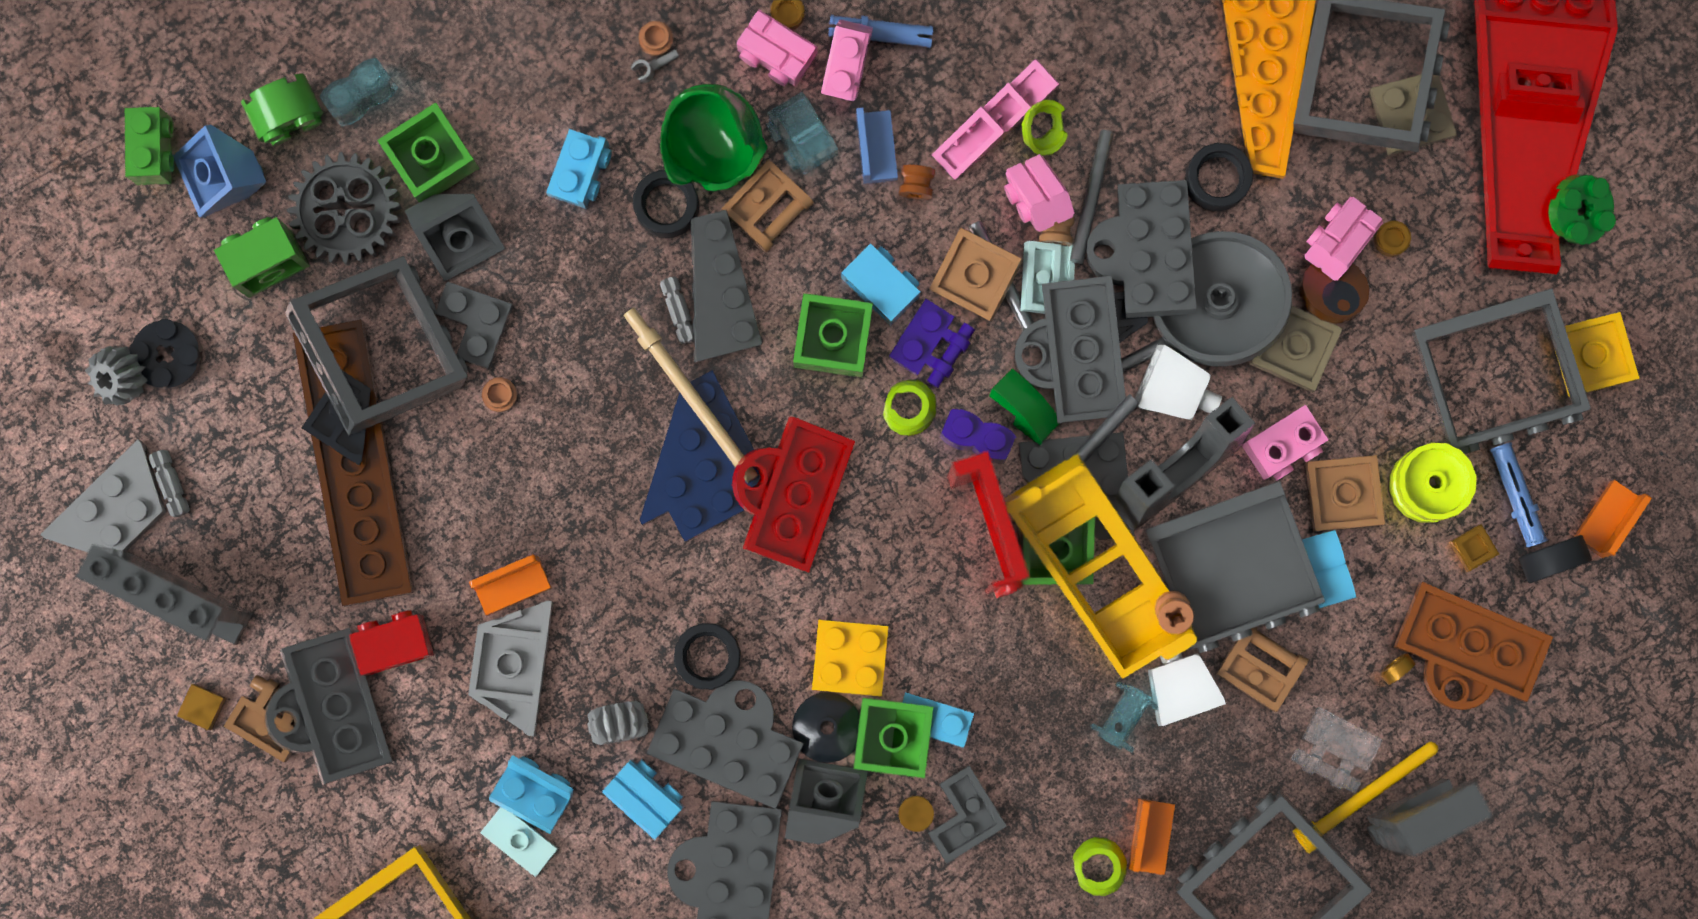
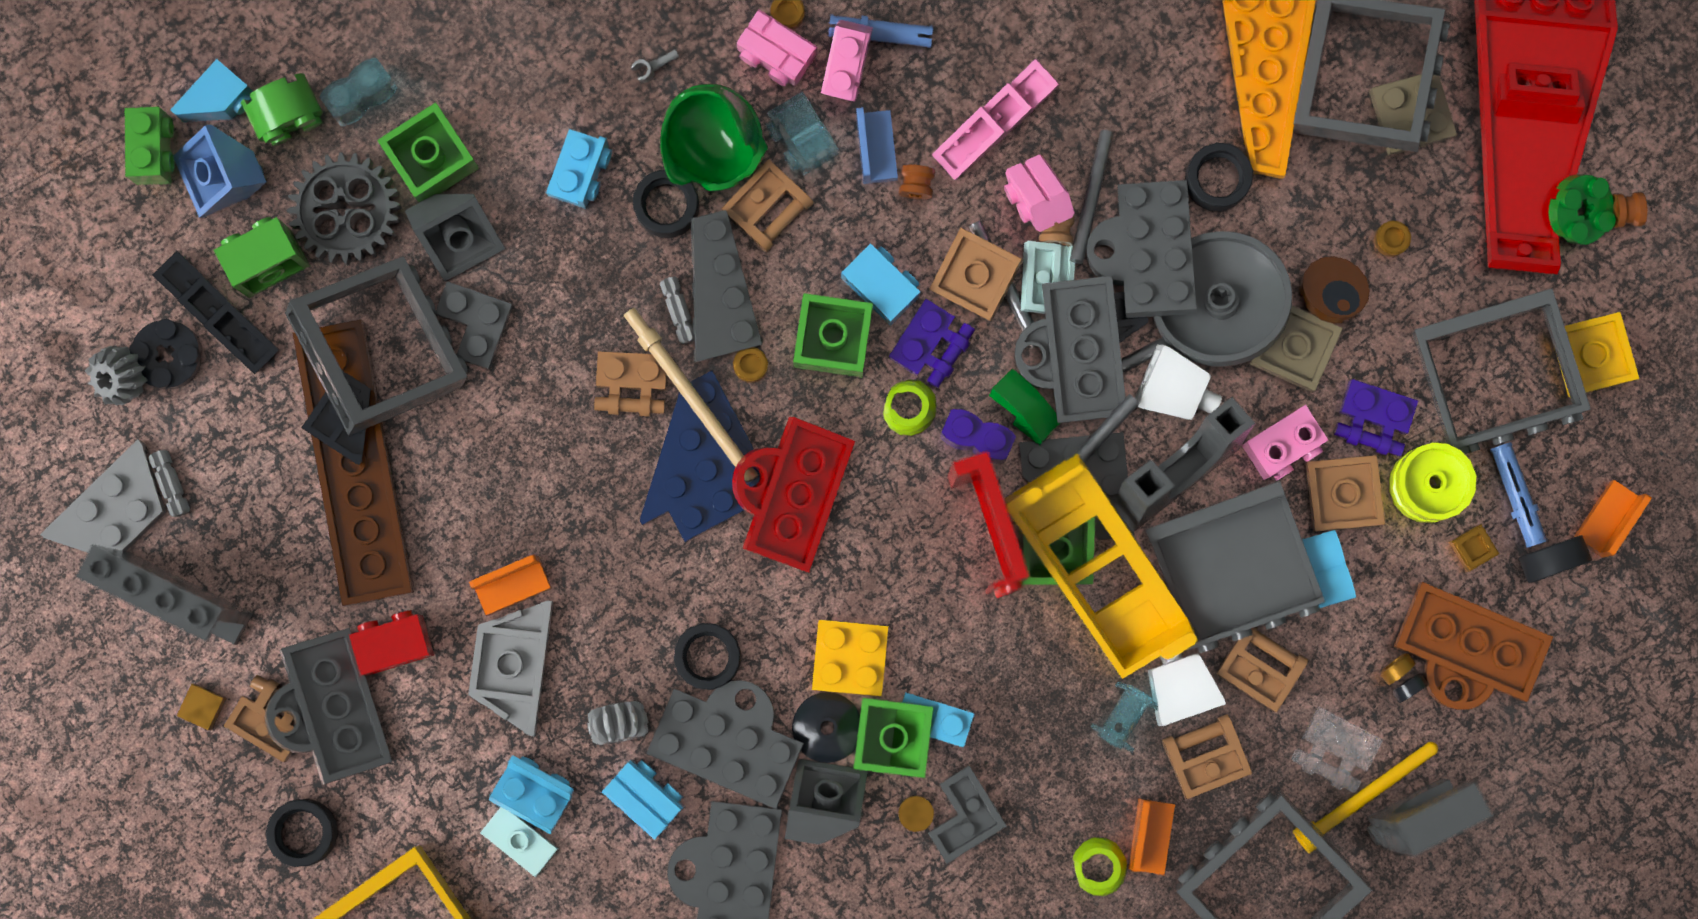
nougat plate [482,377,517,412] -> none
nougat plate [639,21,673,56] -> none
lime piece [1022,100,1068,156] -> none
nougat wheel [1155,591,1194,634] -> none
bright pink brick [1304,197,1383,281] -> none
none -> black slope [152,250,279,375]
none -> medium azure slope [170,59,253,122]
none -> black tyre [266,799,338,867]
none -> medium nougat plate [594,351,667,417]
none -> pearl gold tile [733,347,768,383]
none -> medium nougat plate [1162,714,1253,799]
none -> dark purple plate [1333,379,1418,457]
none -> black tile [1392,673,1429,703]
none -> dark orange wheel [1612,192,1648,228]

